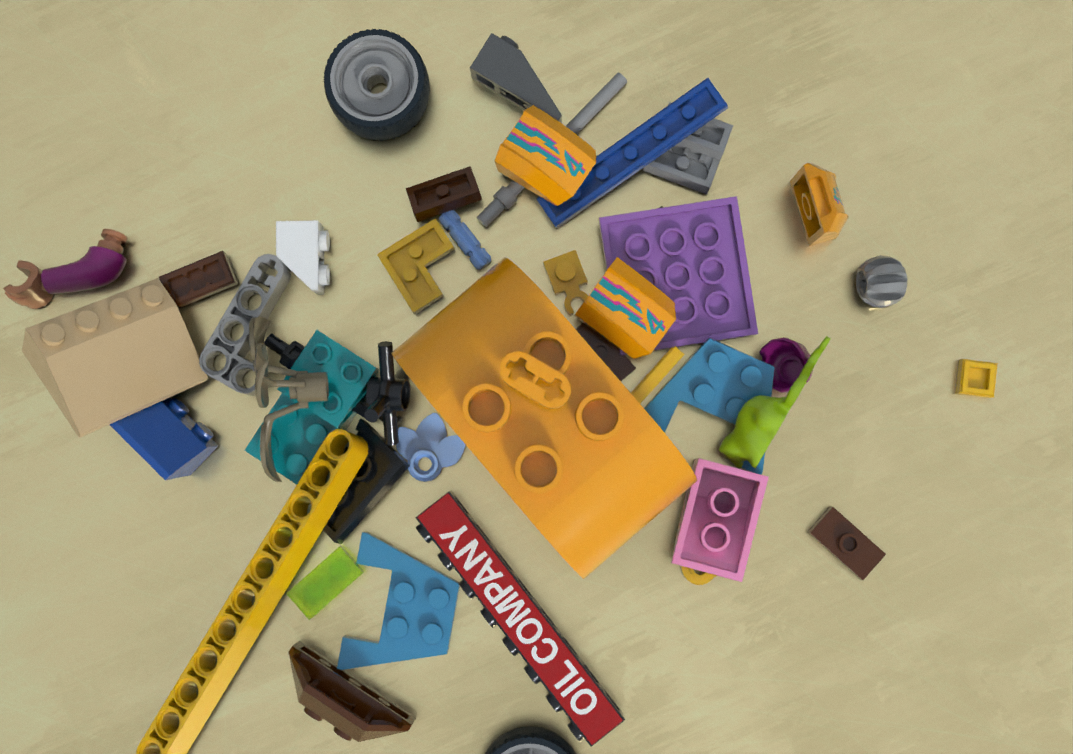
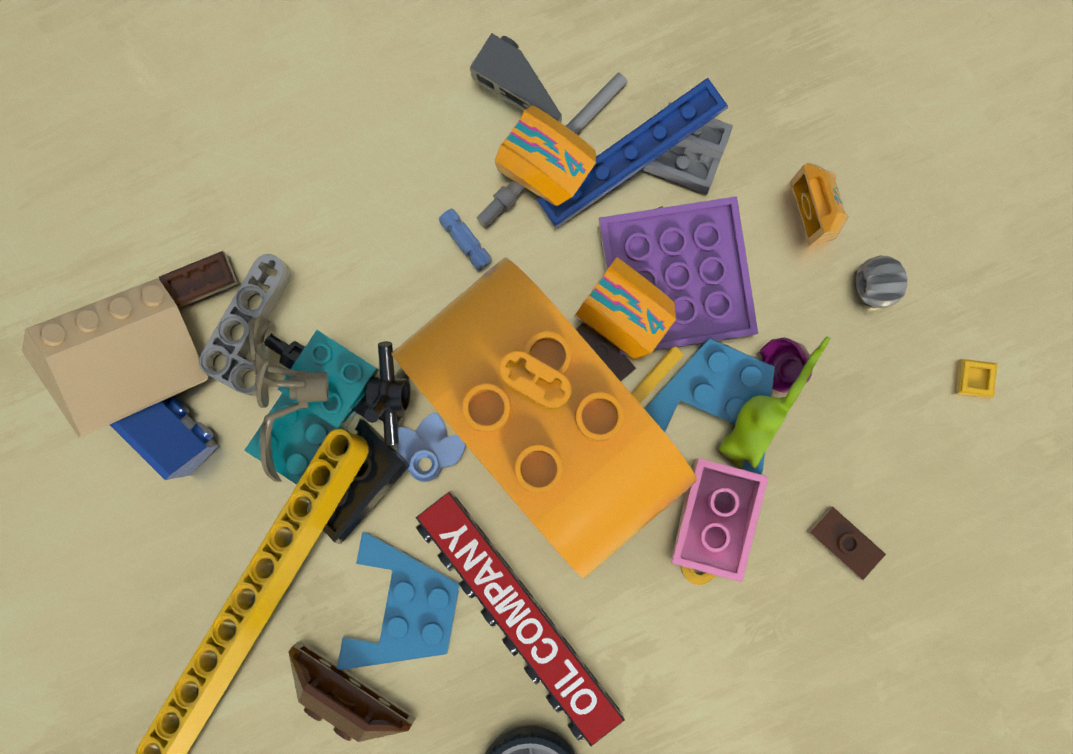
piece [3,229,128,309] -> none
white slope [276,220,330,295] -> none
clear neon green plate [286,546,364,620] -> none
light grey wheel [324,29,430,141] -> none
yellow plate [377,218,455,314] -> none
reddish brown plate [406,166,482,222] -> none
yellow plate [543,250,588,316] -> none

